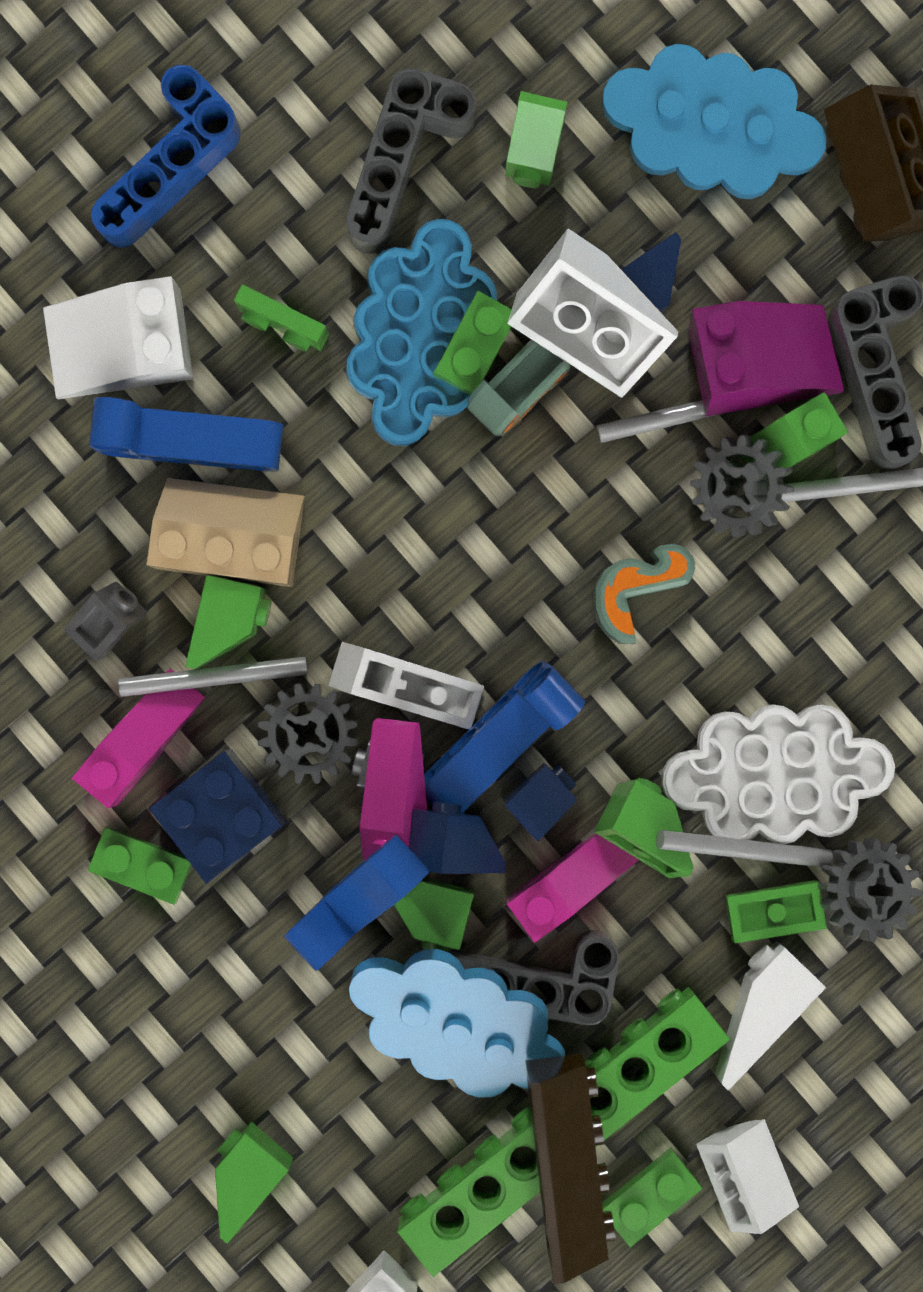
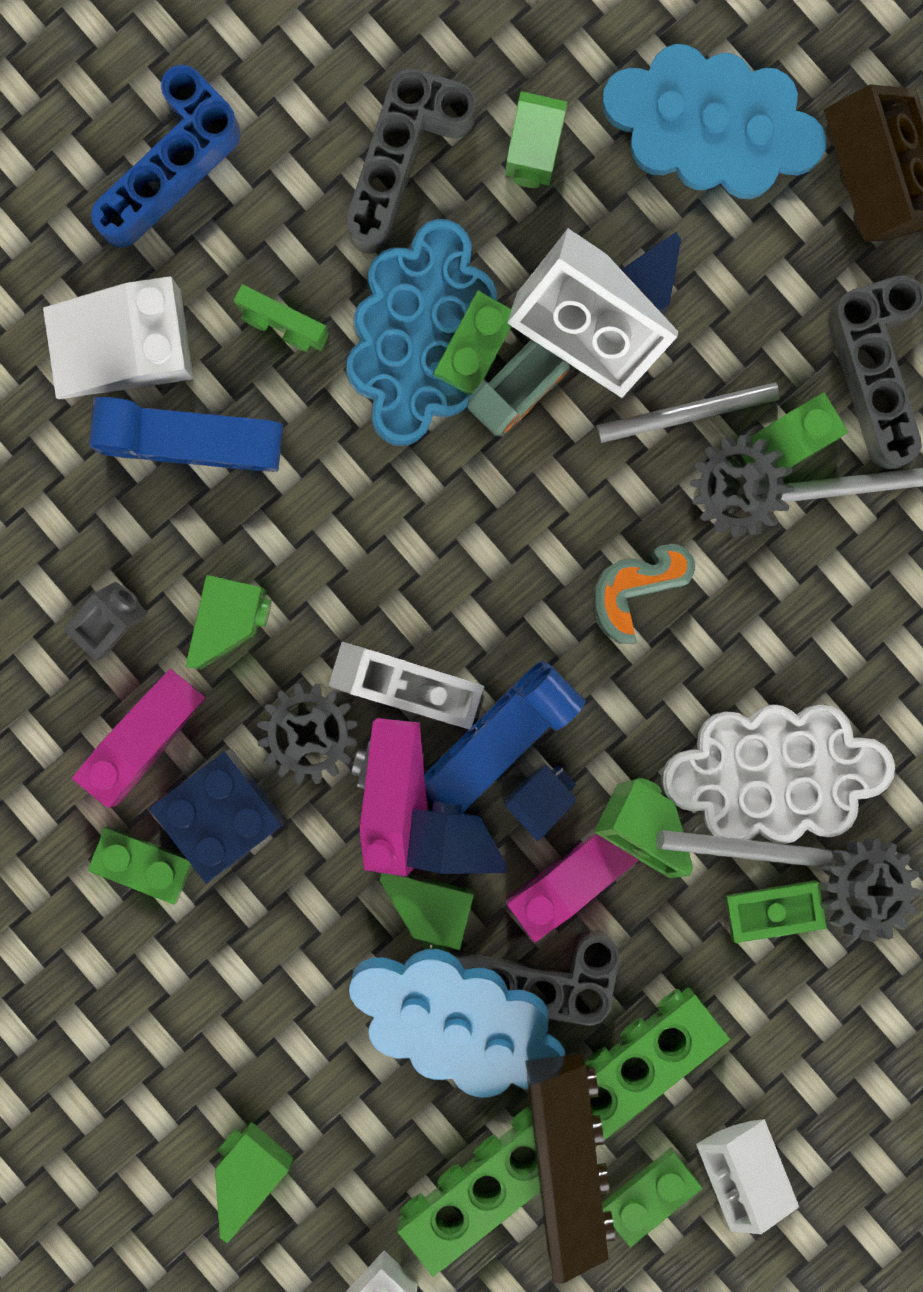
light grey bar [118,657,307,697] -> none
tan slope [147,478,305,587] -> none
blue beam [283,834,430,971] -> none
magenta slope [687,301,844,416] -> none
white slope [715,941,826,1091] -> none

